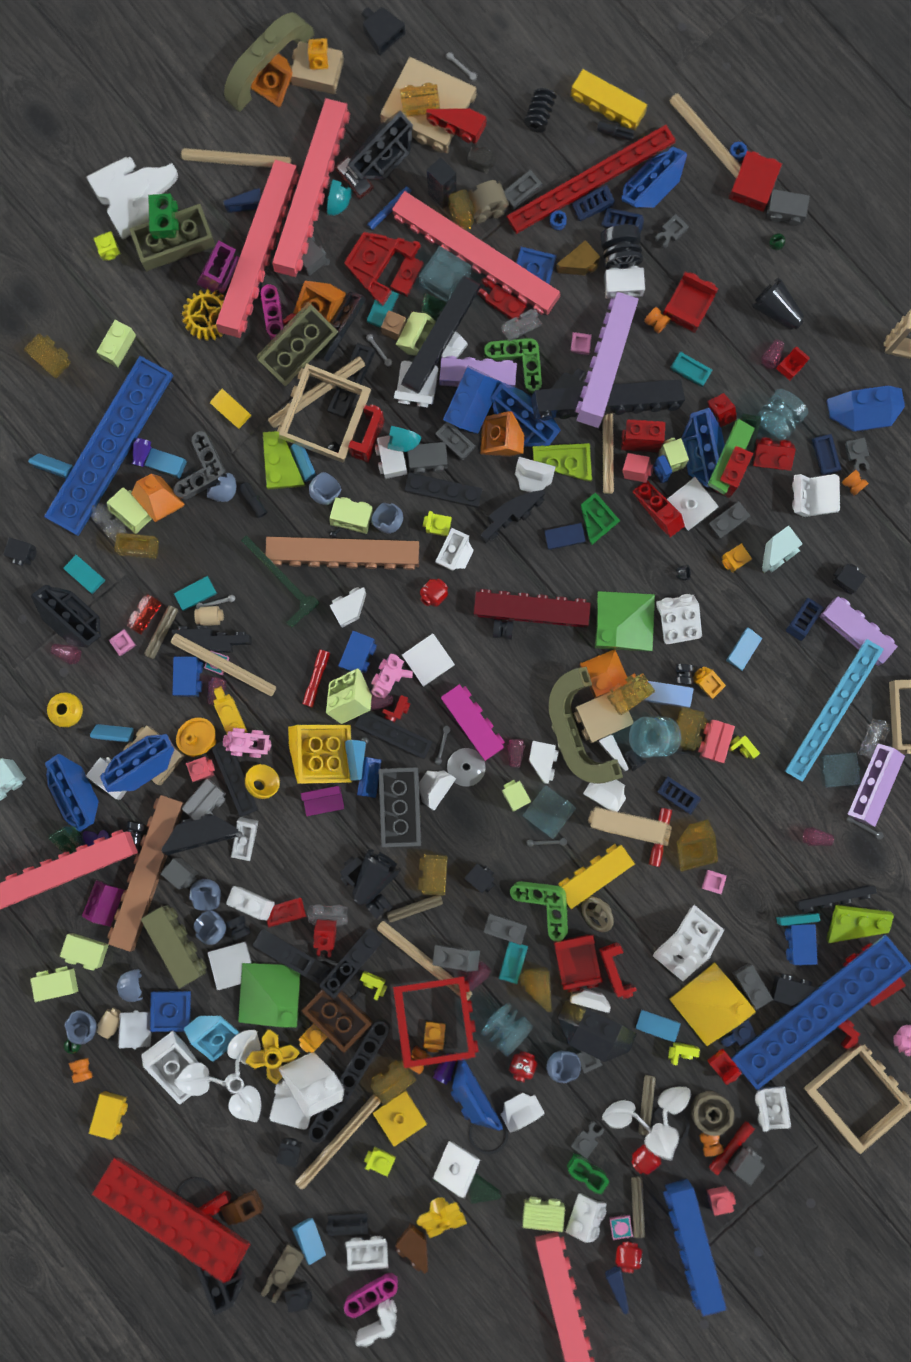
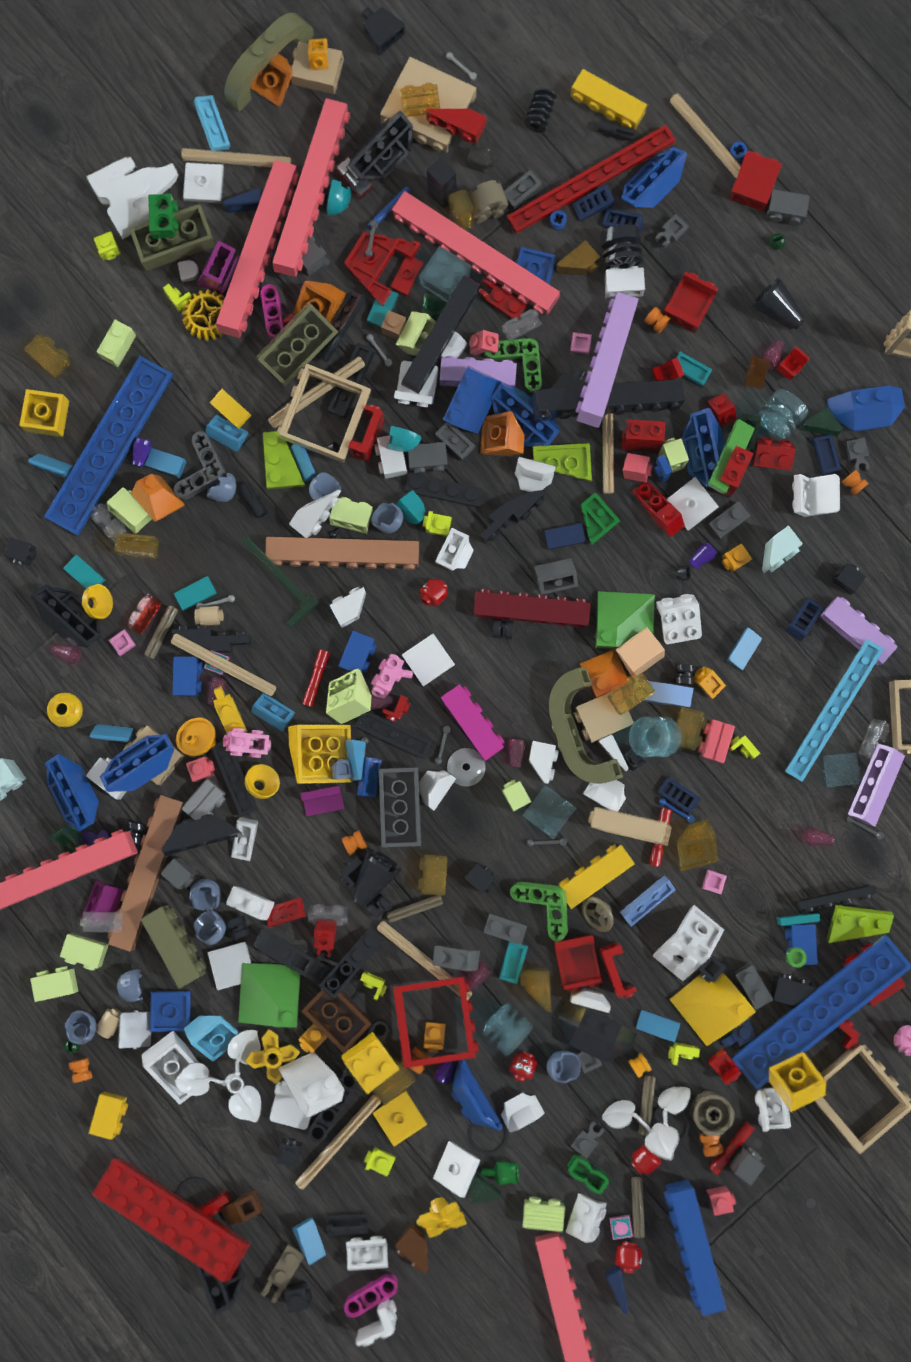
none -> yellow brick [19,389,69,437]
none -> clear hinge [80,912,123,933]
none -> yellow piece [82,584,113,619]
none -> neon yellow bracket [163,284,193,312]
none -> white tile [178,261,199,283]
none -> white plate [183,163,224,203]
none -> medium azure plate [194,96,230,151]
none -> dark azure slope [206,414,249,452]
none -> dark azure slope [251,692,295,732]
none -> white slope [289,490,341,538]
none -> sand blue tile [332,759,353,779]
none -> yellow brick [341,1032,399,1094]
none -> orange wheel [342,830,367,856]
none -> dark grey hinge [365,220,378,257]
none -> teal brick [396,490,425,524]
none -> coral bracket [469,330,499,355]
none -> green piece [481,1161,519,1185]
none -> dark grey brick [534,558,578,595]
none -> light nougat slope [615,627,665,679]
none -> medium blue plate [620,875,676,927]
none -> light orange wheel [628,1053,652,1078]
none -> red bracket [651,358,684,381]
none -> blue hinge [659,798,695,823]
none -> dark purple cone [688,542,717,569]
none -> black brick [698,955,729,984]
none -> reddish brown panel [744,356,770,389]
none -> yellow brick [769,1052,826,1112]
none -> bright green tile [786,947,807,968]
none -> clear green slope [800,407,843,436]

